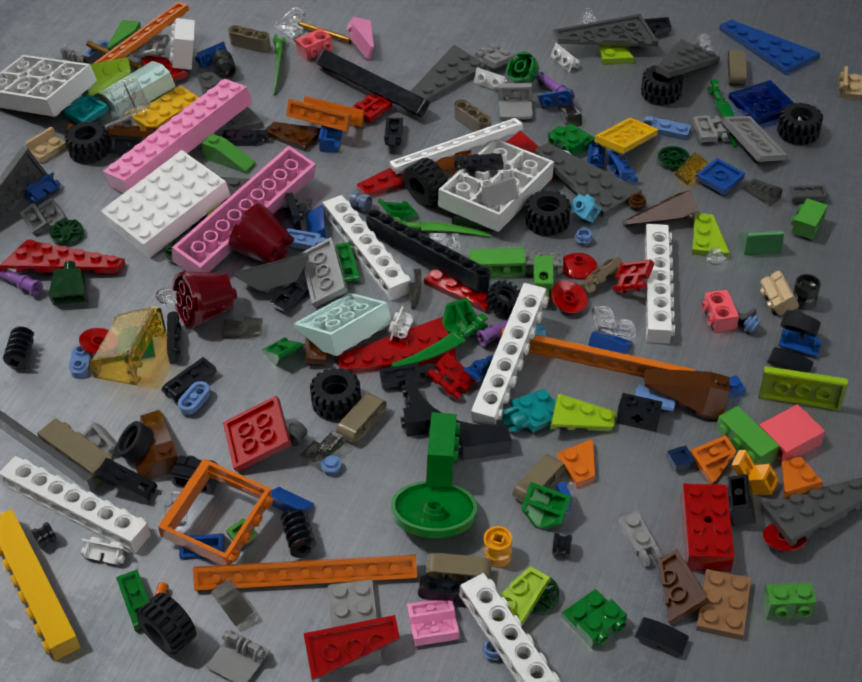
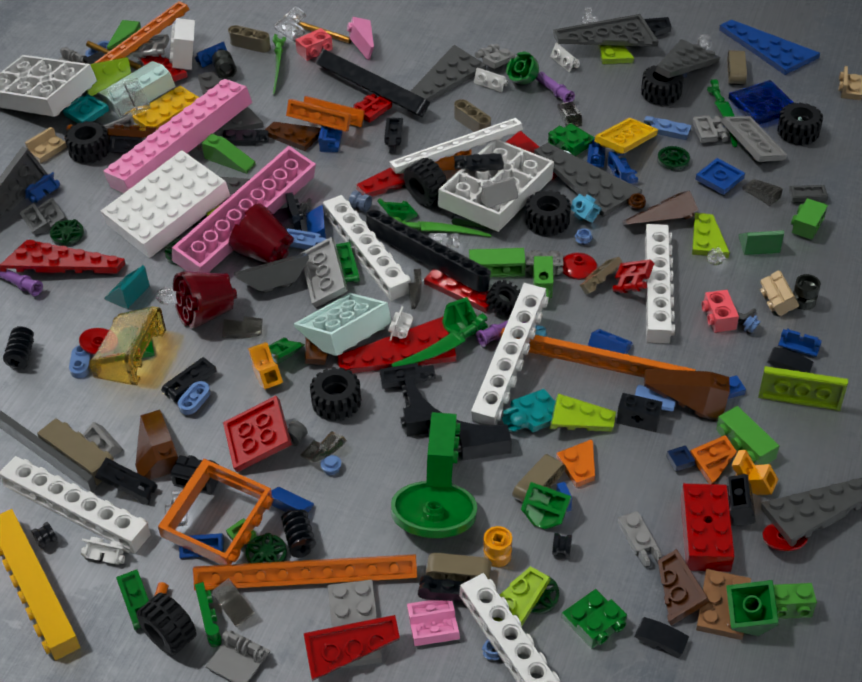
dark green torso [48,261,88,305] -> none
black tyre [116,421,154,463] -> none
black plate [167,311,181,364] -> none
black slope [270,282,309,312] -> none
dark tan beam [336,393,387,444] -> none
red plate [427,352,476,400] -> none
blue hinge [463,355,494,380] -> none
light grey bracket [499,83,533,120] -> none
blue hinge [537,88,573,109] -> none
red dish [551,280,588,314] -> none
clear plate [592,306,636,338] -> none
clear yellow slope [674,152,708,185] -> none
coral brick [759,404,825,462] -> none
black tyre [780,310,821,337] -> none
orange wing [781,456,823,499] -> none
none -> teal slope [104,265,150,309]
none -> green plate [195,582,222,647]
none -> dark green wheel [246,533,287,564]
none -> light orange brick [248,342,283,389]
none -> green slope [726,580,779,637]

